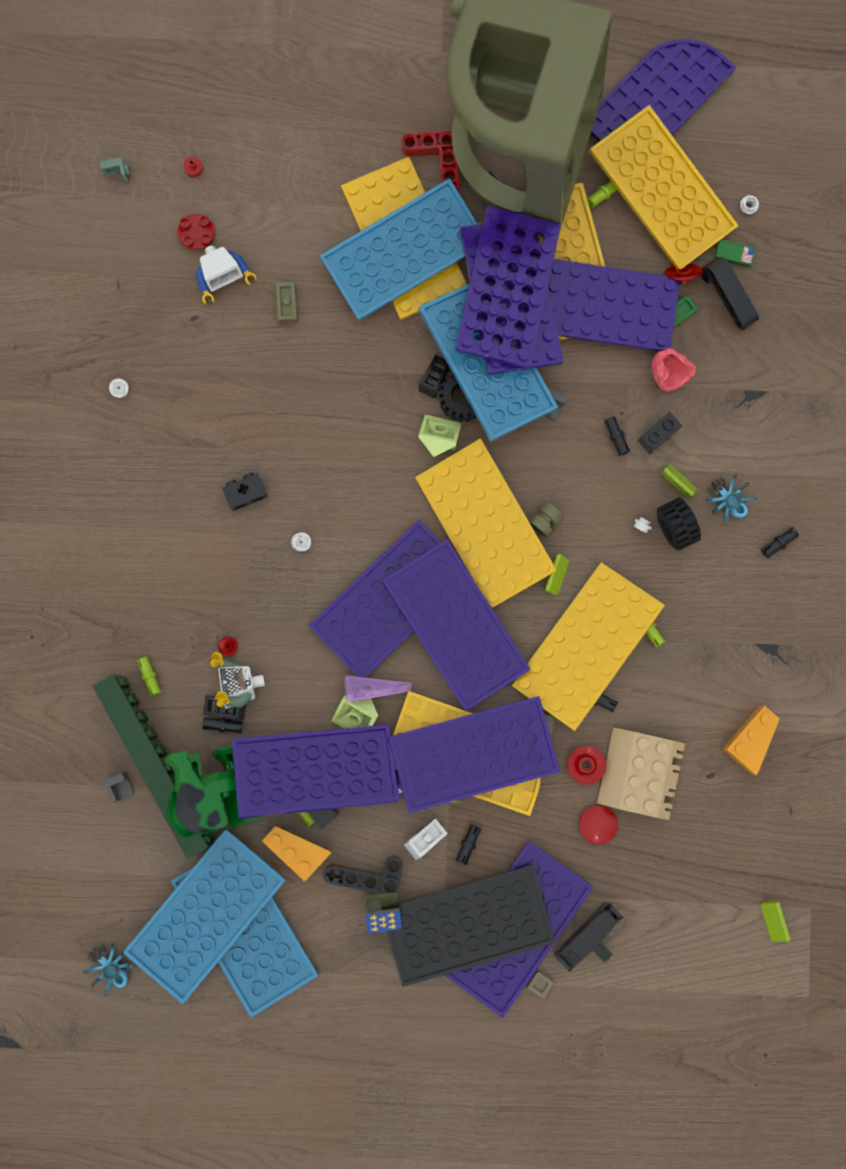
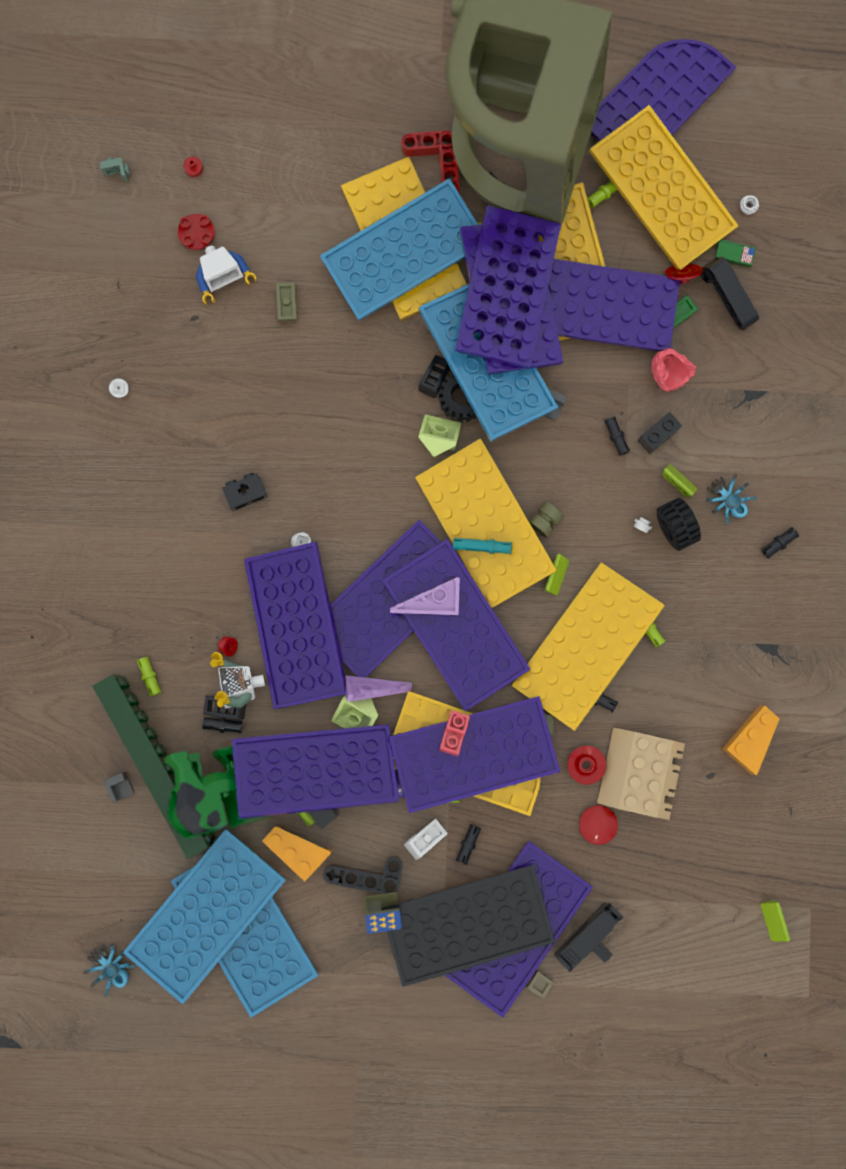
none -> dark purple plate [244,542,346,710]
none -> lavender wing [390,577,460,615]
none -> coral slope [439,710,470,757]
none -> teal pin [453,537,512,554]

